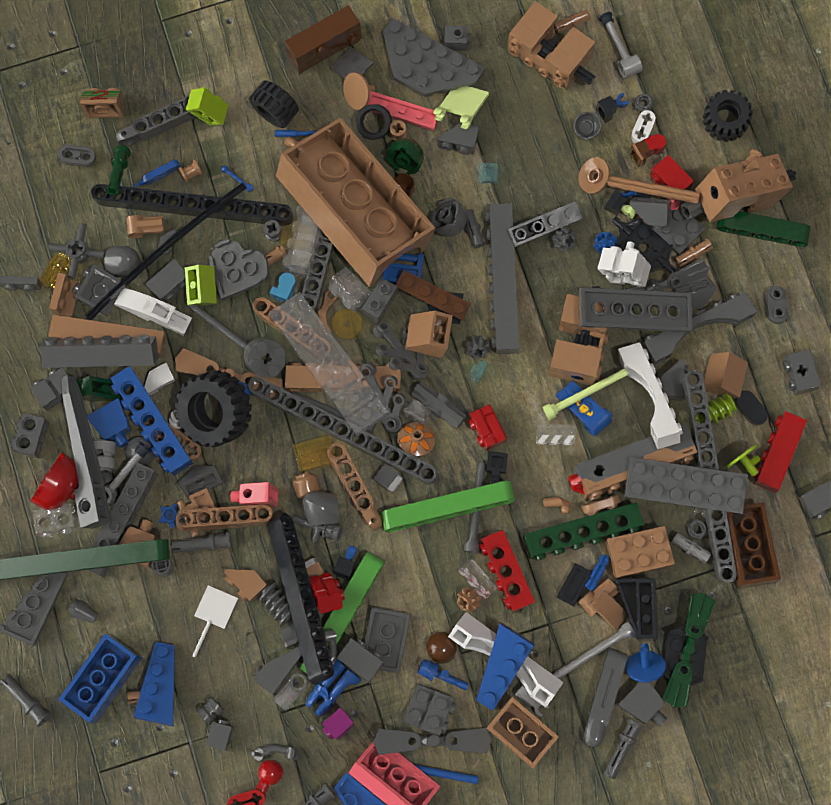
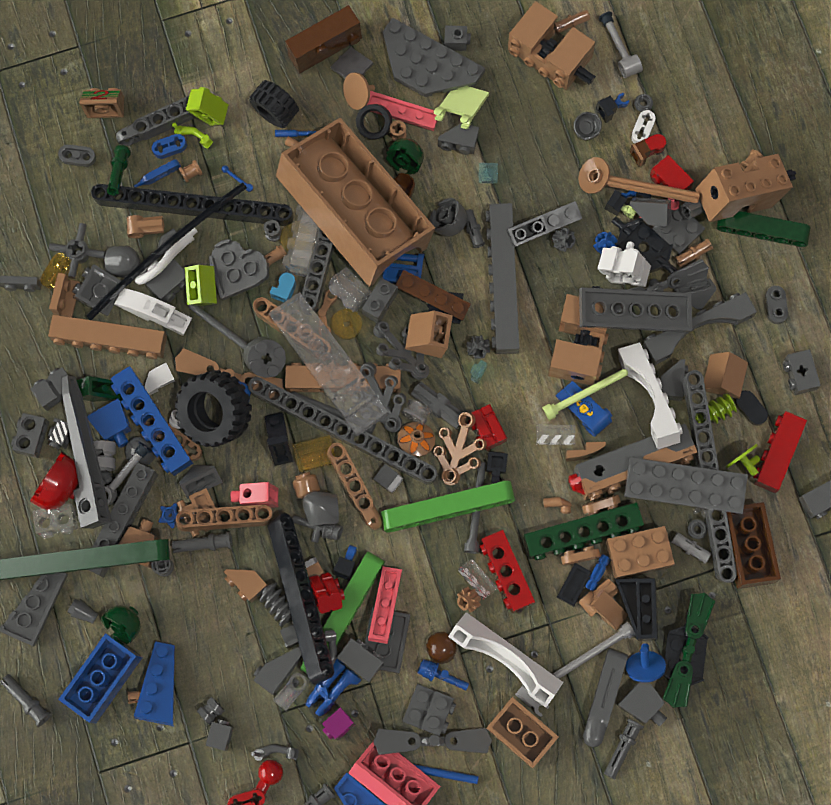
dark grey brick [39,335,159,368] -> none
white piece [193,586,238,657] -> none
blue wing [477,622,535,711] -> none
black tyre [703,90,753,142] -> none
none -> dark grey brick [48,418,71,450]
none -> dark green cylinder [101,605,141,644]
none -> white plant [134,228,198,285]
none -> blue beam [152,134,187,159]
none -> lime piece [172,123,213,149]
none -> black bracket [264,412,293,466]
none -> coral plate [368,566,402,644]
none -> medium nougat plant [433,412,487,485]
none -> medium nougat plate [561,546,601,566]
none -> medium nougat slope [566,442,606,462]

